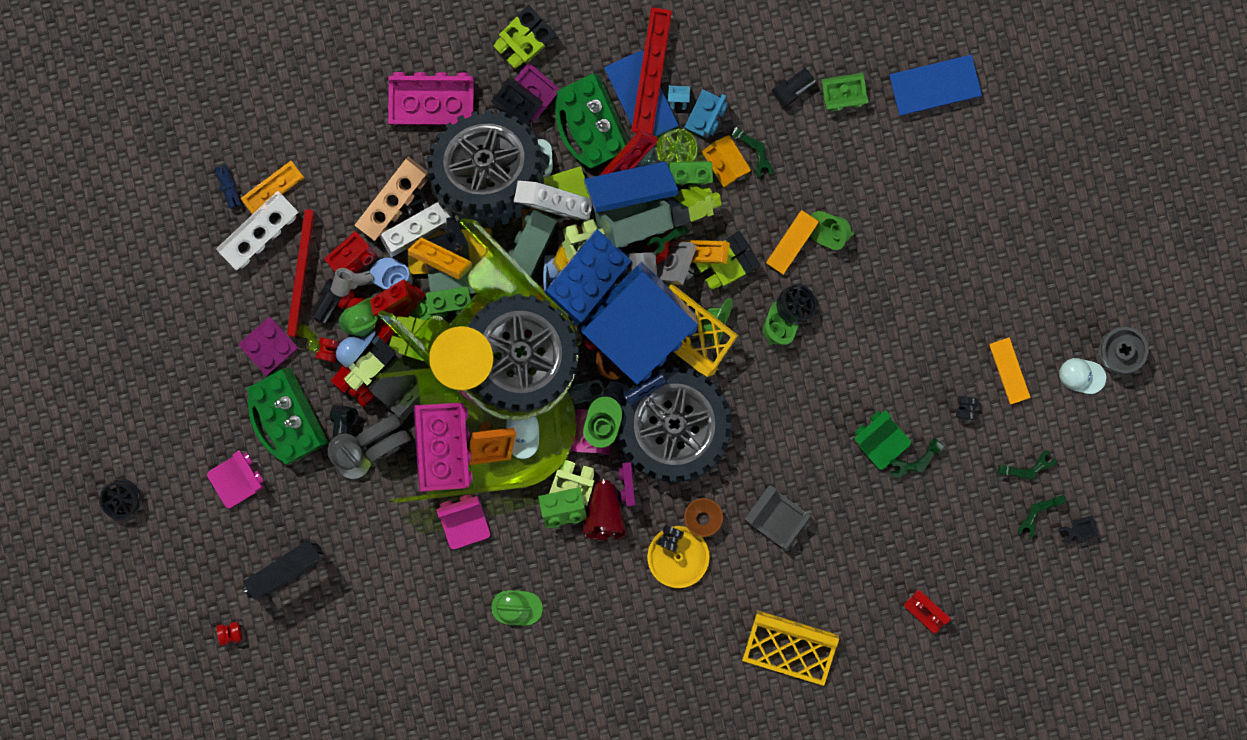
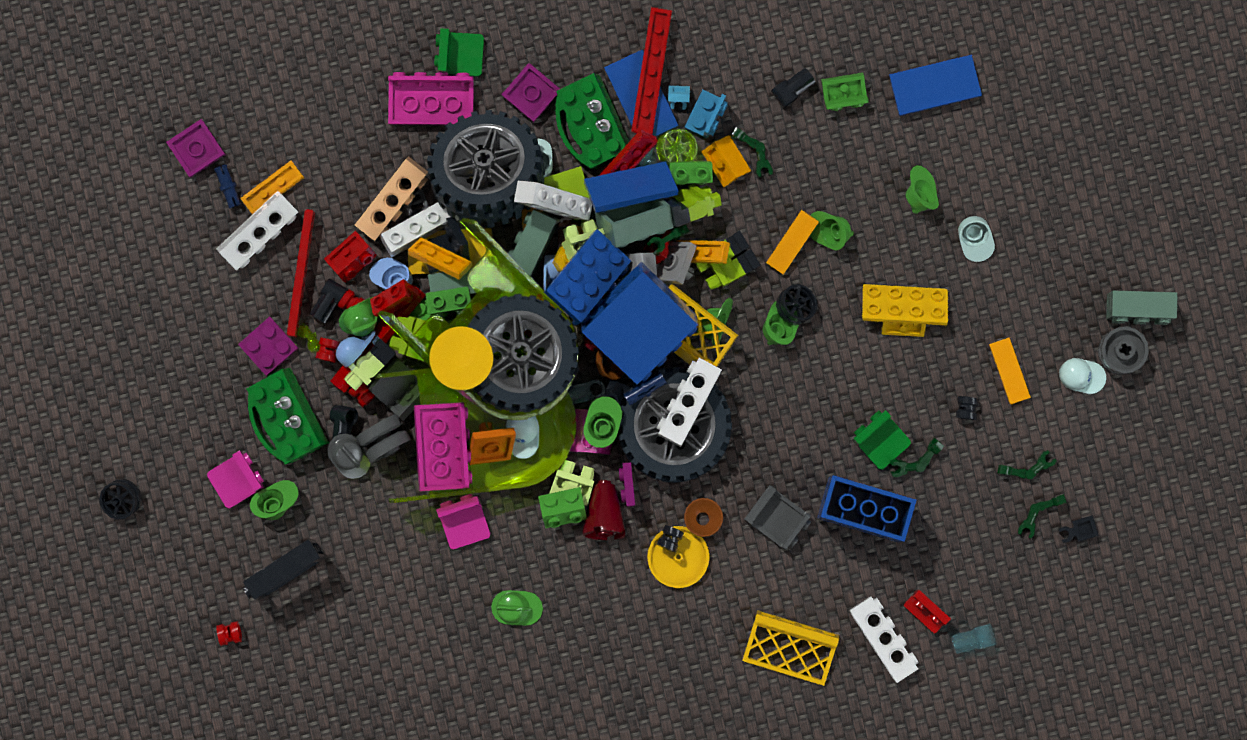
light grey pin [331,268,373,297] -> none
black bracket [491,76,544,125] -> none
lime hips [493,5,558,69] -> none
none -> magenta plate [166,119,226,178]
none -> bright green piece [250,480,299,520]
none -> green bracket [434,28,484,77]
none -> white brick [656,358,722,447]
none -> blue brick [817,475,917,543]
none -> white brick [849,597,919,683]
none -> yellow bracket [862,284,948,337]
none -> bright green piece [905,165,939,214]
none -> clear light blue piece [951,623,997,654]
none -> light aqua cap [958,216,995,262]
none -> sand green piece [1106,291,1177,325]

